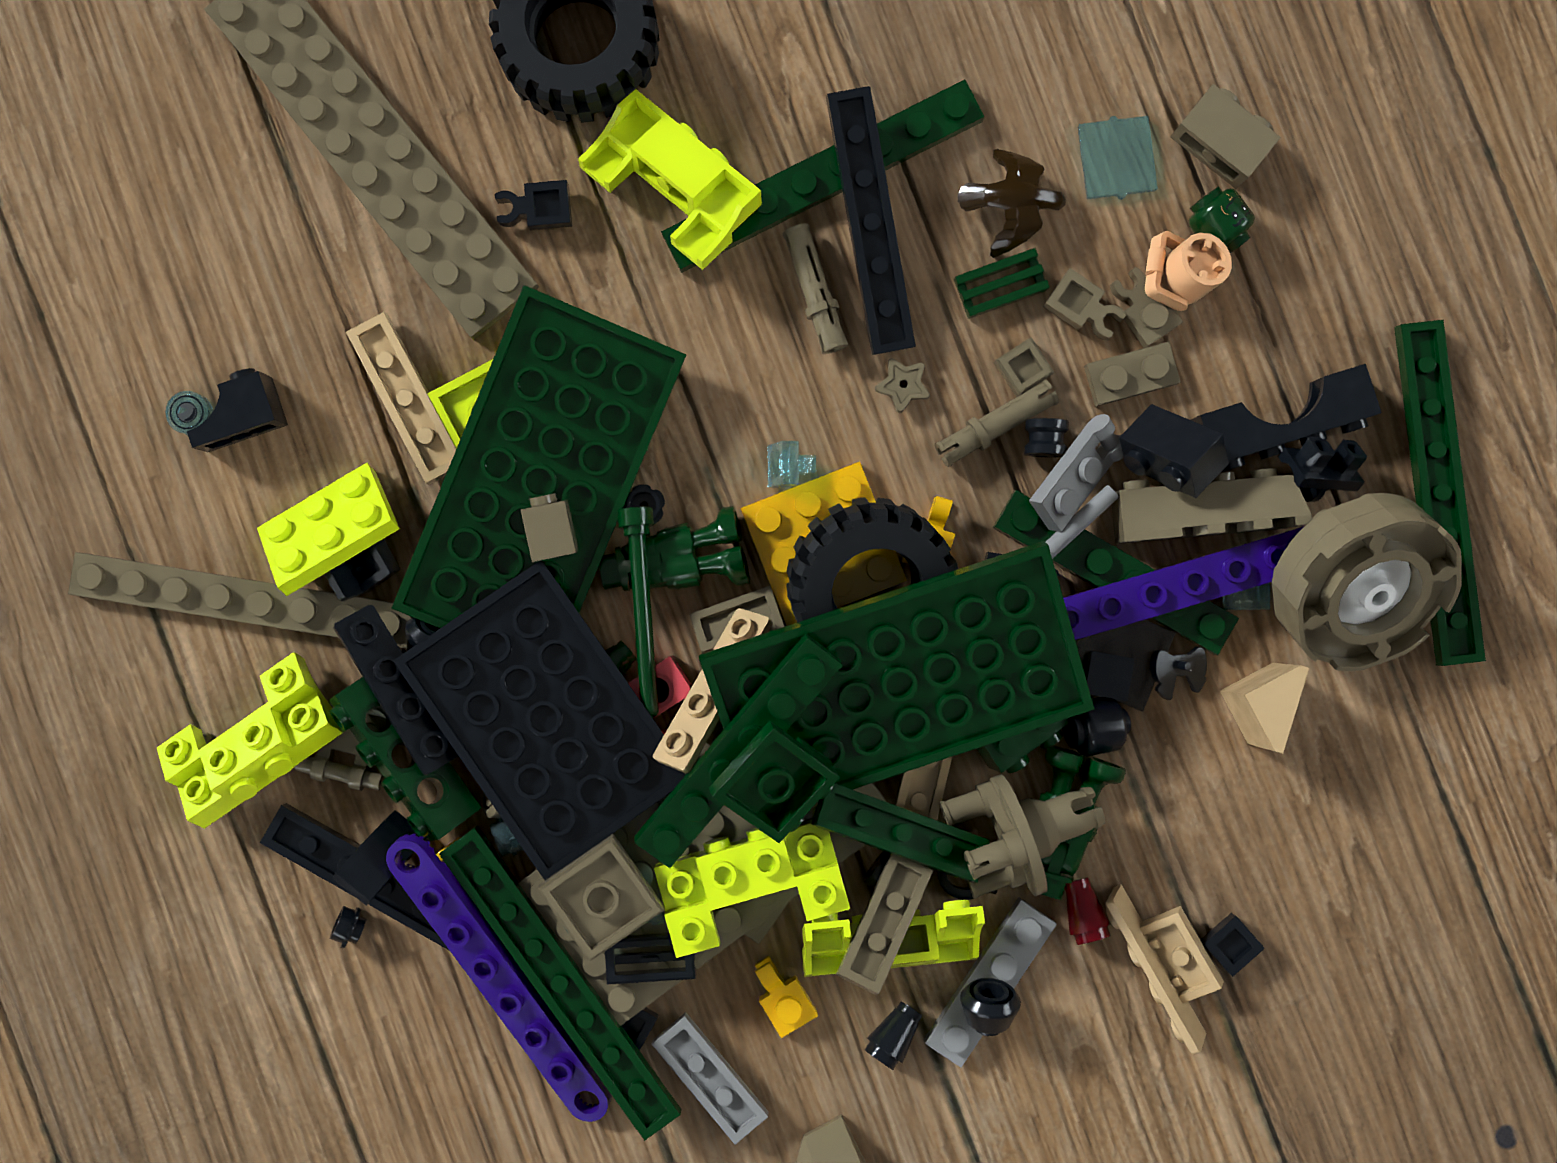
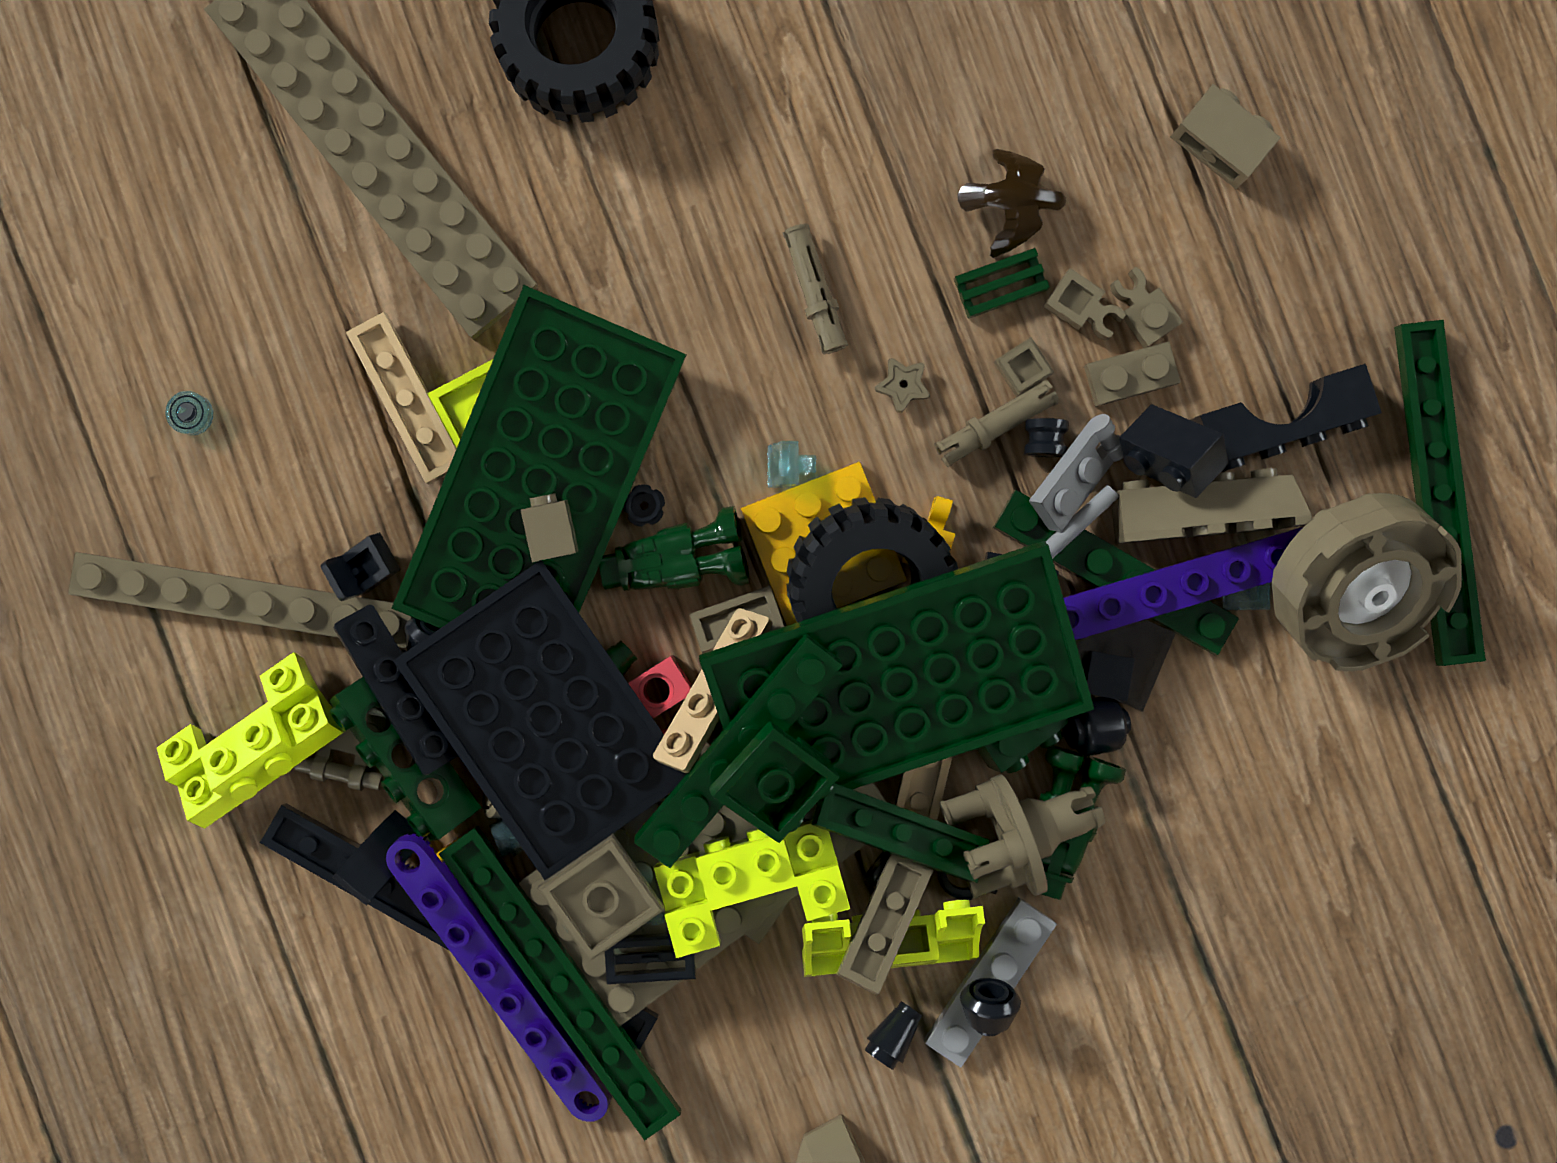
black arch [187,368,288,452] -> none
neon yellow plate [257,462,400,596] -> none
black plate [329,906,367,948] -> none
black plate [495,180,572,230] -> none
neon yellow bracket [578,89,762,270] -> none
dark green piece [618,507,659,718] -> none
light grey plate [652,1012,769,1145] -> none
dark green plate [661,79,984,273] -> none
yellow plate [755,956,818,1038] -> none
black plate [826,86,916,355] -> none
dark red cone [1065,877,1111,945] -> none
clear light blue piece [1077,116,1158,200] -> none
tan bracket [1106,884,1224,1055] -> none
light nougat piece [1145,231,1232,311] -> none
black piece [1150,647,1207,700] -> none
dark green head [1188,186,1255,253] -> none
black plate [1200,913,1265,977] -> none
tan slope [1220,663,1309,754] -> none
black hips [1278,436,1367,502] -> none

